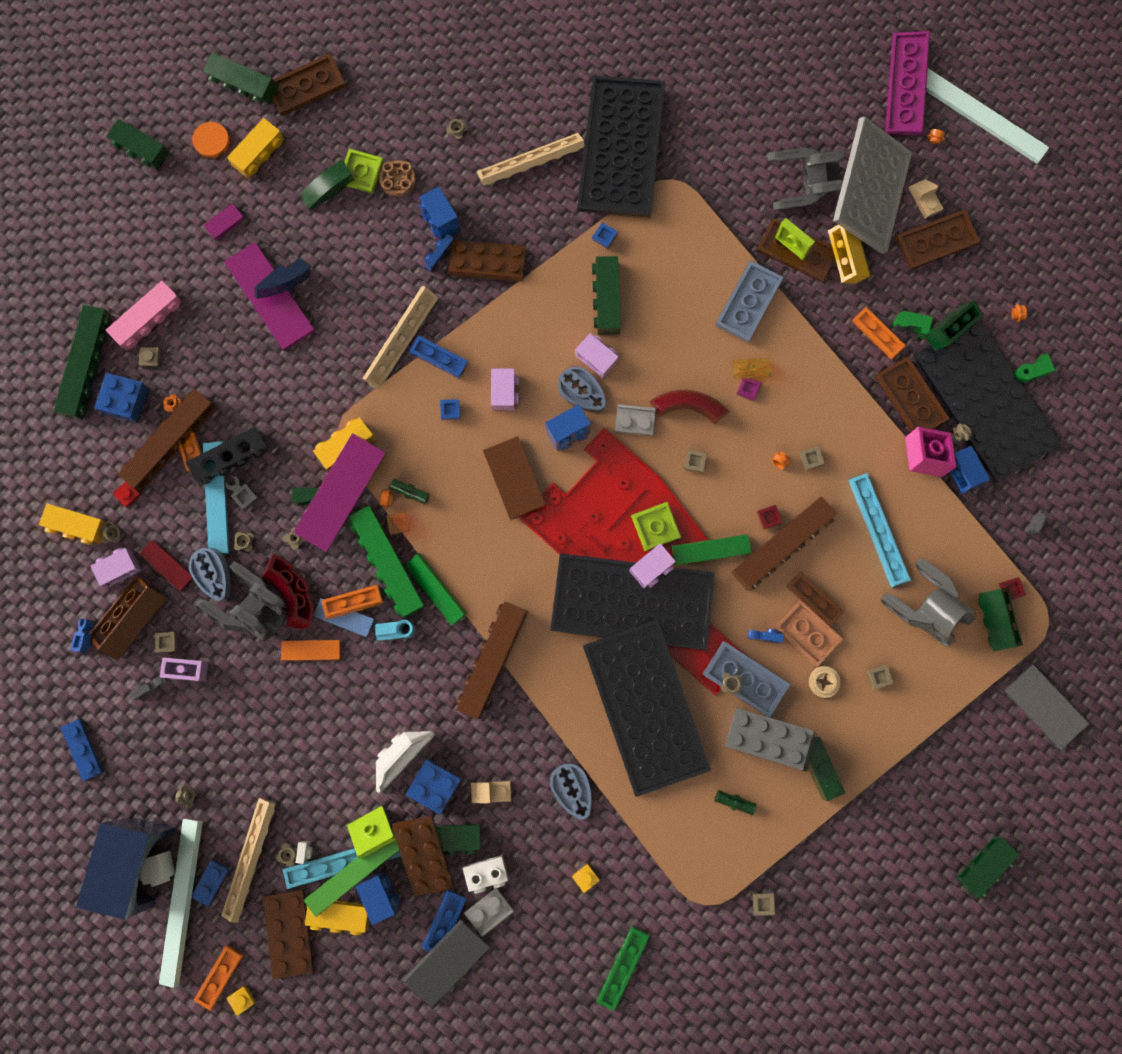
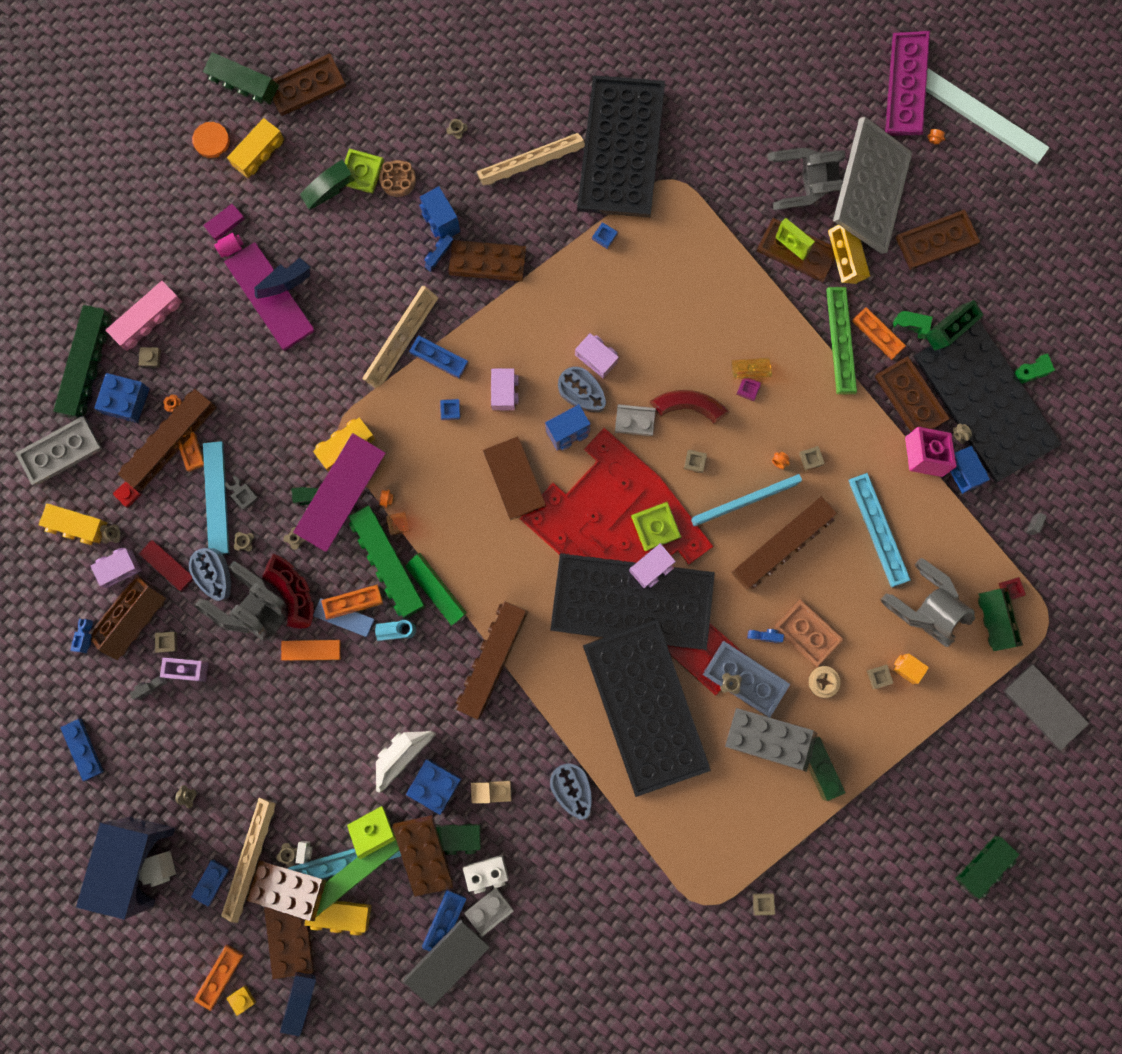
dark green brick [106,119,169,171] -> none
light aqua tile [159,819,203,988] -> none
black brick [185,427,268,485] -> none
blue brick [356,871,401,925] -> none
dark green pin [390,478,430,505] -> none
yellow plate [572,863,600,893] -> none
dark green brick [592,256,621,335] -> none
green tile [596,926,650,1012] -> none
green tile [672,534,751,565] -> none
dark green pin [714,790,757,816] -> none
sand blue plate [715,260,783,343] -> none
dark red plate [757,505,783,530] -> none
reddish brown plate [786,572,844,626] -> none
tan slope [909,179,943,219] -> none
orange plate [1011,304,1027,323] -> none
none -> light grey plate [15,416,102,486]
none -> dark pink brick [214,233,244,258]
none -> plate [247,860,326,922]
none -> dark blue slope [280,972,316,1036]
none -> medium azure tile [691,474,802,526]
none -> bright green tile [826,287,857,394]
none -> light orange brick [893,654,929,684]

